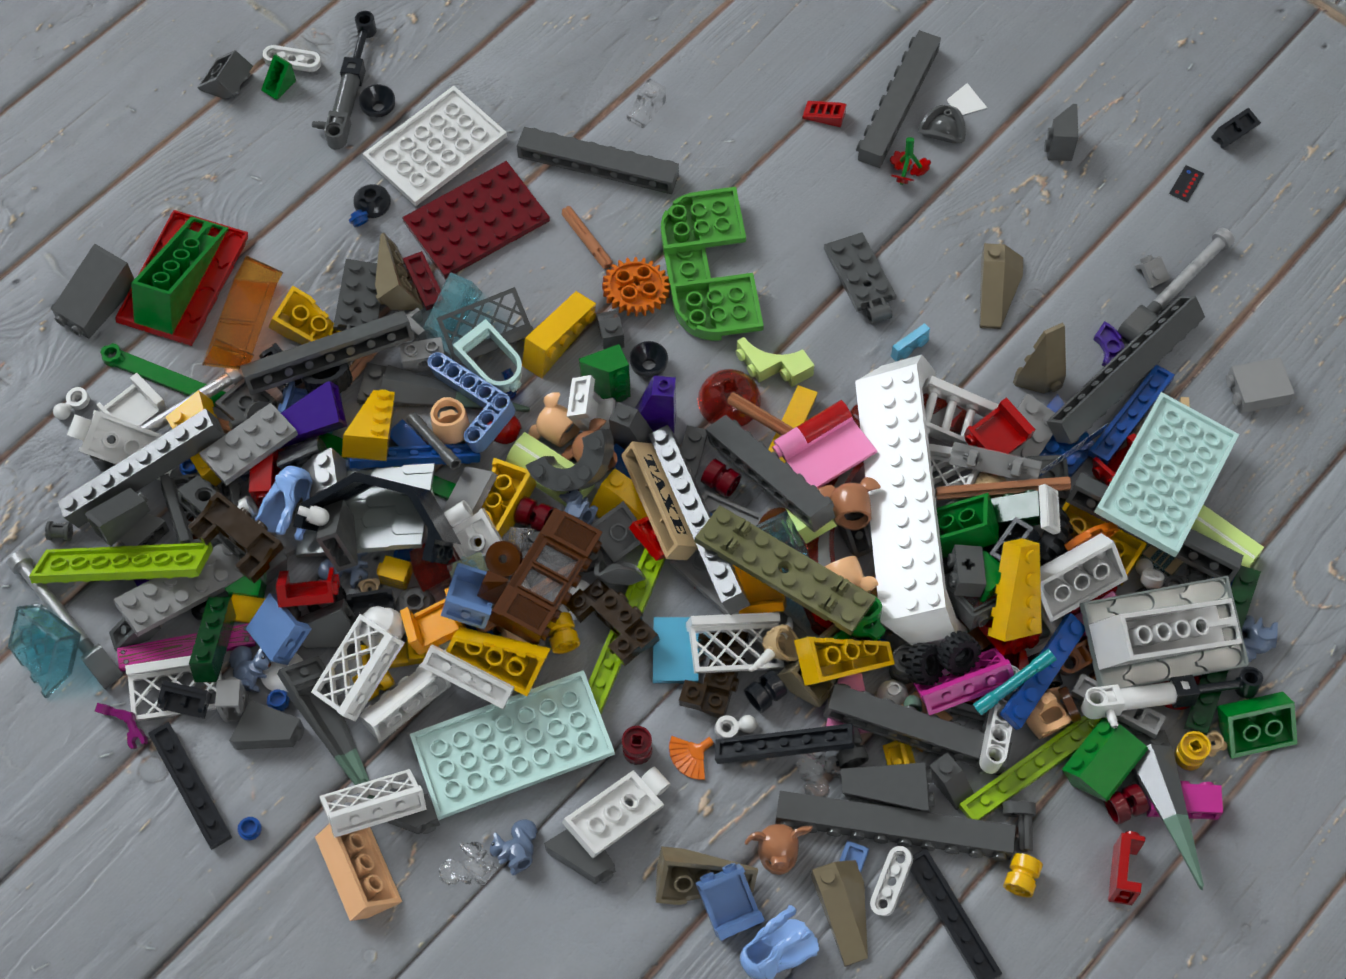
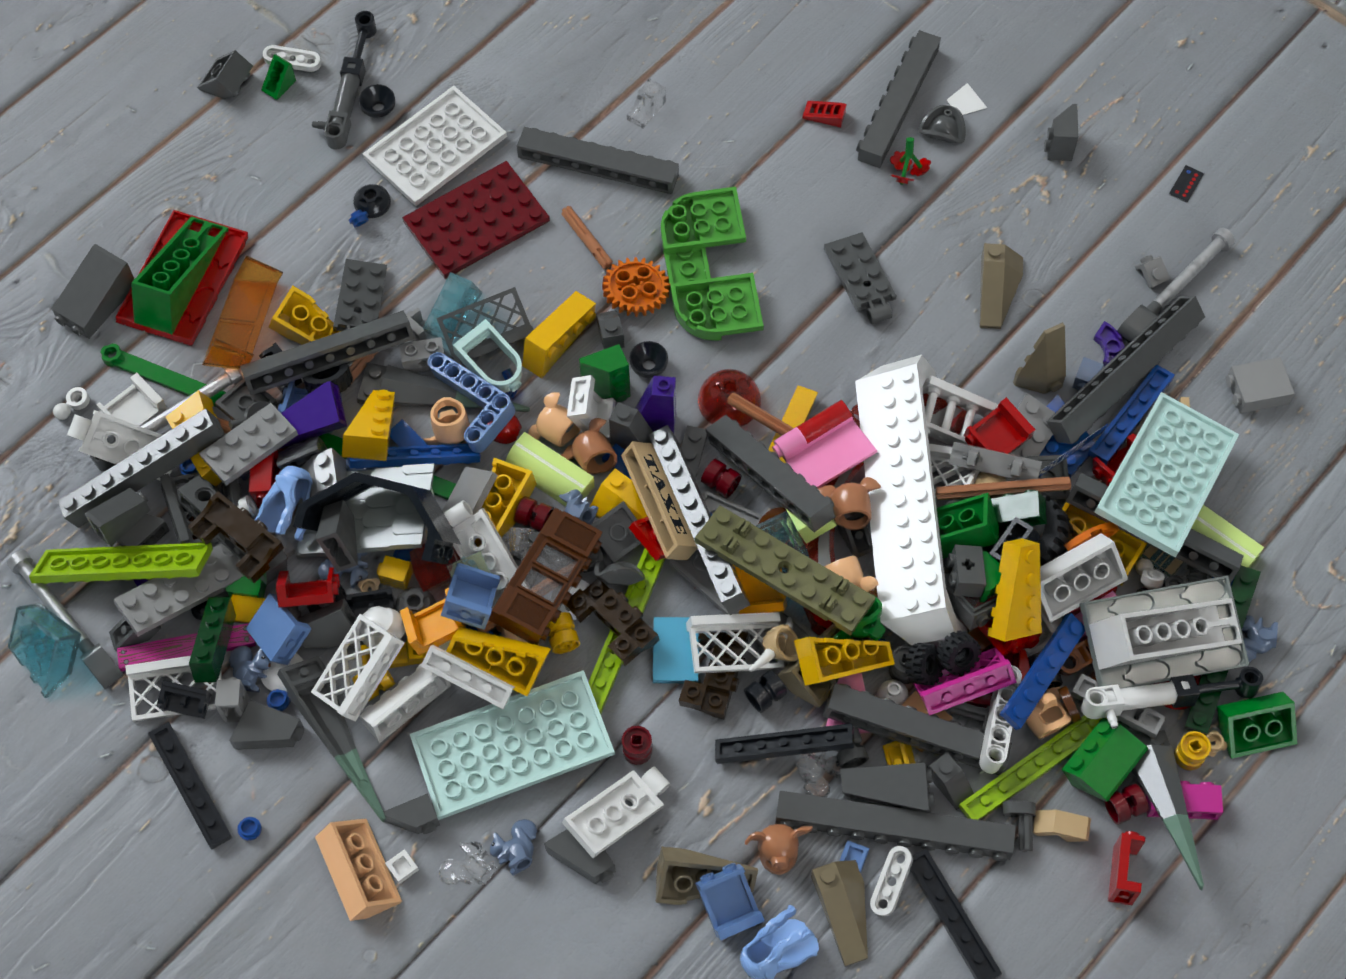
dark grey bush [45,521,73,541] -> none
magenta piece [94,703,148,749] -> none
white cylinder [297,506,329,526] -> none
white fence [319,769,427,838] -> none
dark tan wedge [375,233,424,310] -> none
dark red plate [403,251,446,311] -> none
dark grey piece [407,412,461,470] -> none
reddish brown slope [477,571,509,604] -> none
reddish brown piece [485,541,523,577] -> none
dark grey brick [525,429,614,491] -> none
orange hand [669,736,714,780] -> none
white plate [715,715,757,739] -> none
yellowish green arch [735,337,814,387] -> none
medium azure plate [891,323,930,362] -> none
sand green hinge [903,695,922,712] -> none
teal piece [973,649,1057,716] -> none
yellow wheel [1003,853,1043,898] -> none
white tile [1039,484,1060,535] -> none
black hinge [1211,107,1261,148] -> none
none -> white plate [385,849,419,884]
none -> tan slope [1033,809,1091,842]
none -> sand blue brick [1072,357,1104,391]

